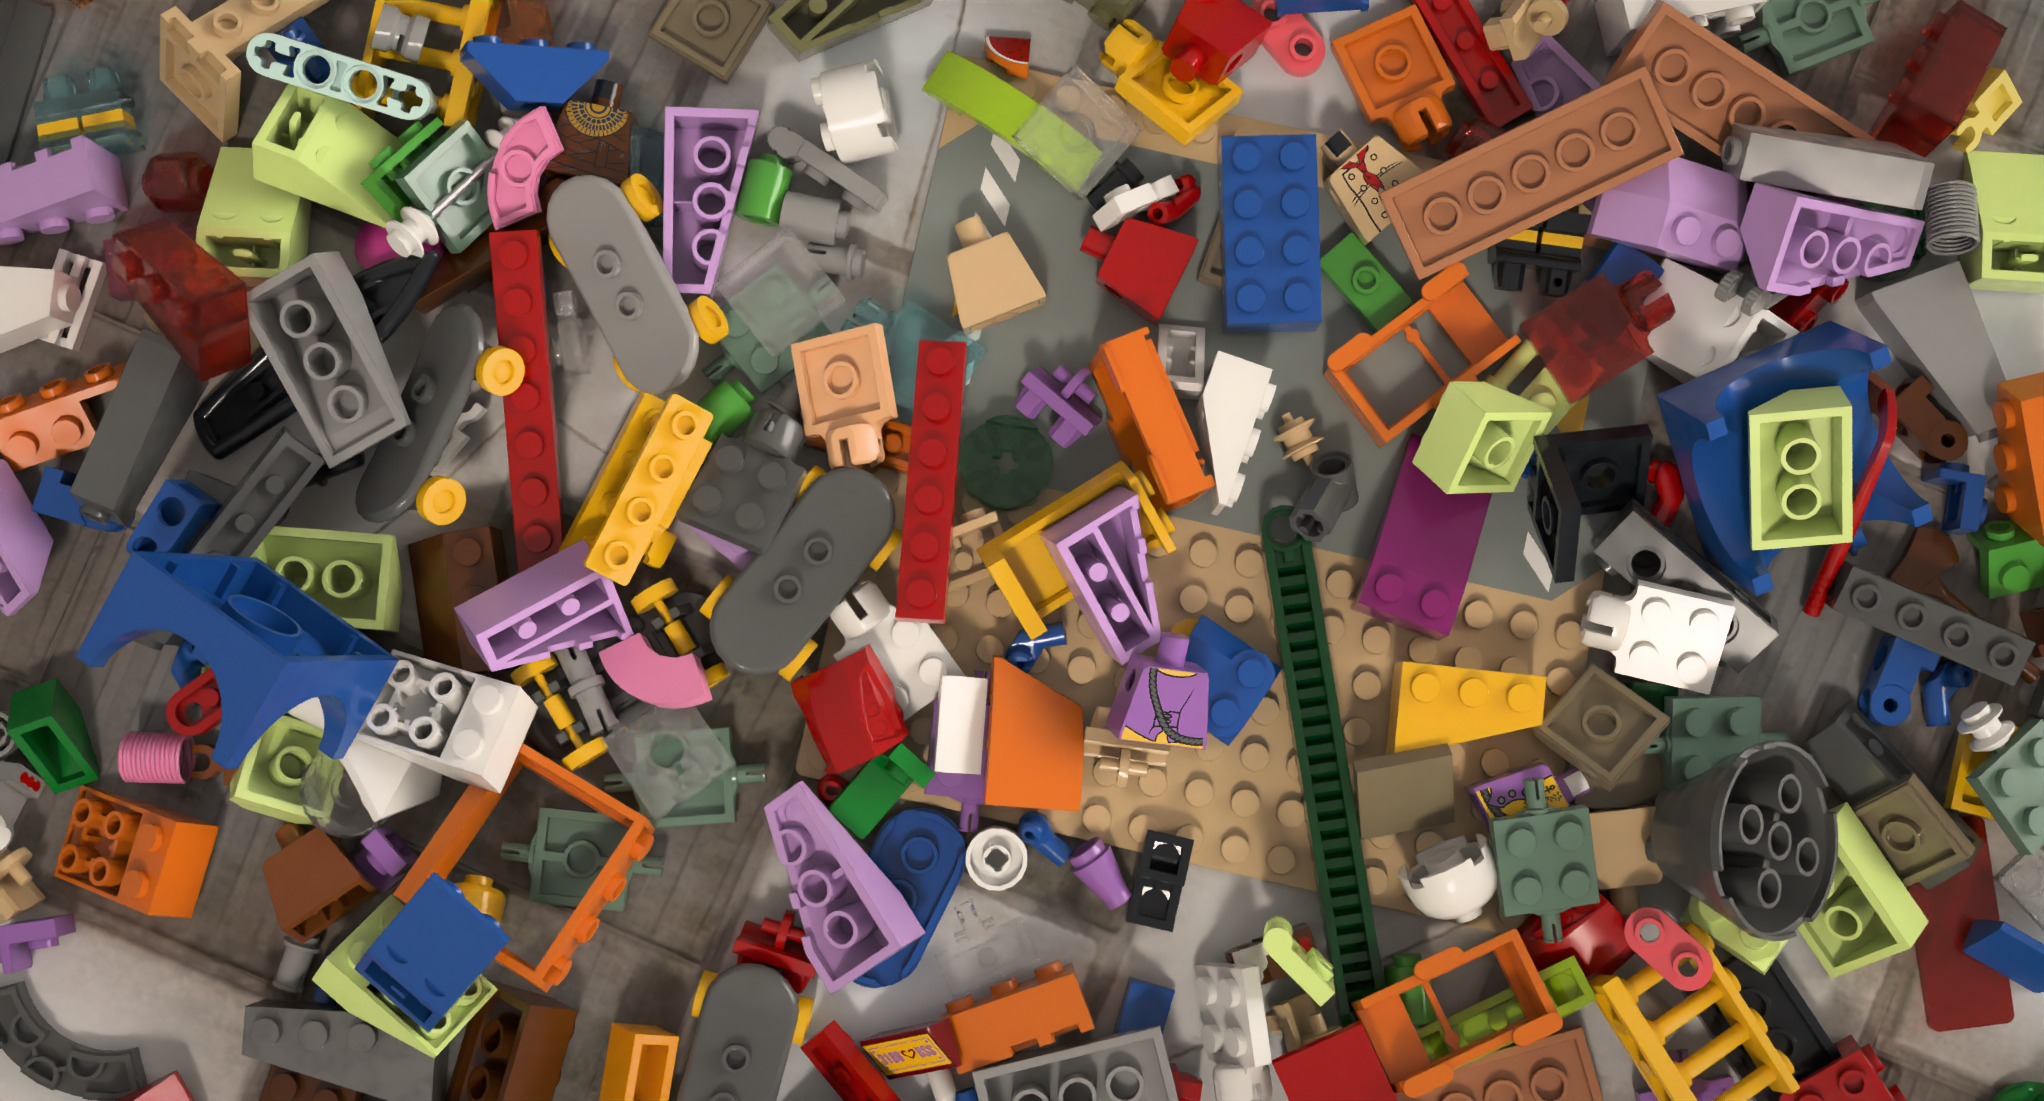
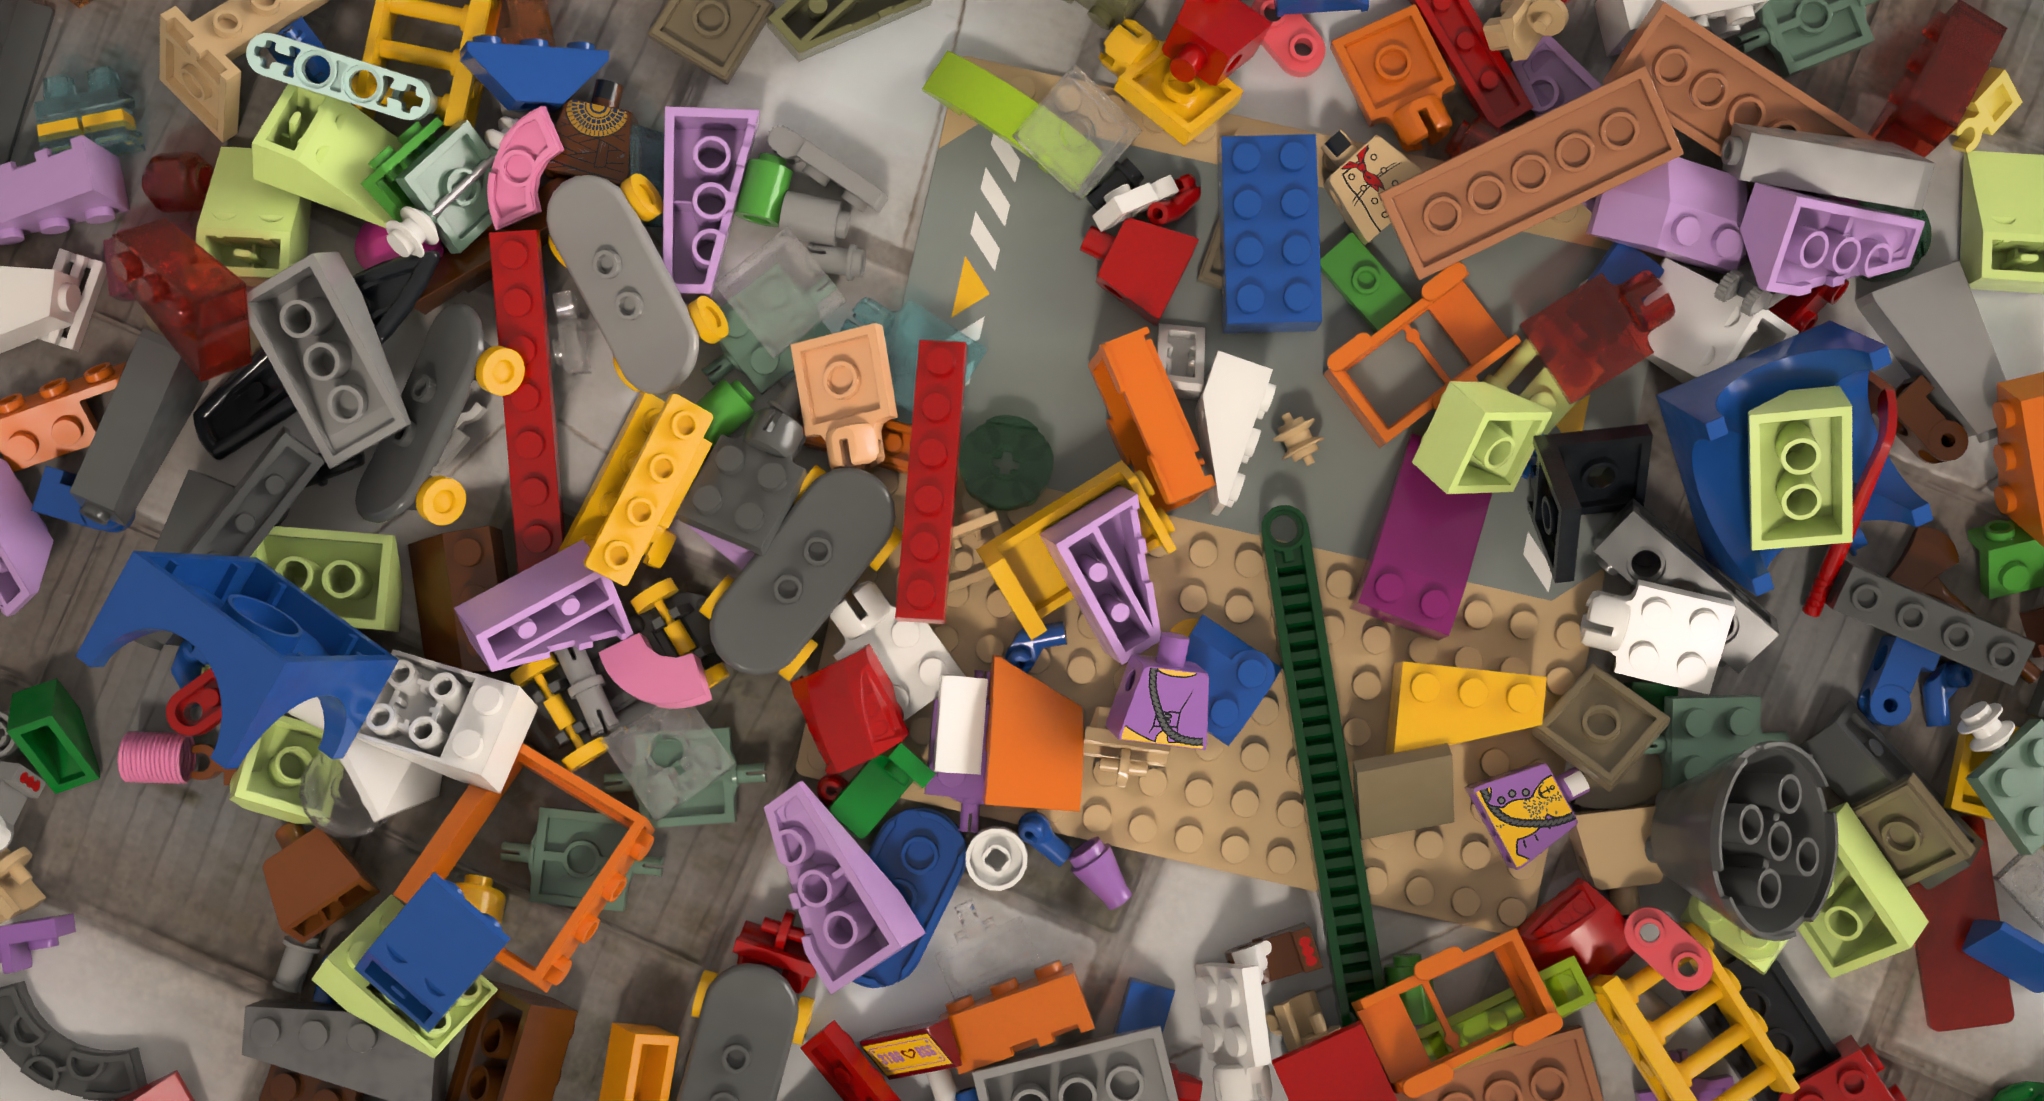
orange slope [53,785,219,918] -> none
blue leg [126,479,221,554] -> none
medium lavender bracket [355,826,418,892] -> none
light grey wheel [371,3,431,63] -> none
white brick [810,59,899,164] -> none
tan torso [946,216,1046,336] -> none
tile [984,36,1031,79] -> none
medium lavender hips [1014,364,1103,448] -> none
black slope [1125,829,1194,932] -> none
yellowish green plate [1263,916,1335,1007] -> none
dark grey piece [1289,450,1359,542] -> none
white cylinder [1398,834,1497,923] -> none
black hips [1488,211,1591,298] -> none
sand green plate [1488,777,1600,943] -> none
red arm [1647,458,1684,528] -> none
blue bracket [1922,462,1988,535] -> none
light grey piece [1923,180,1981,256] -> none

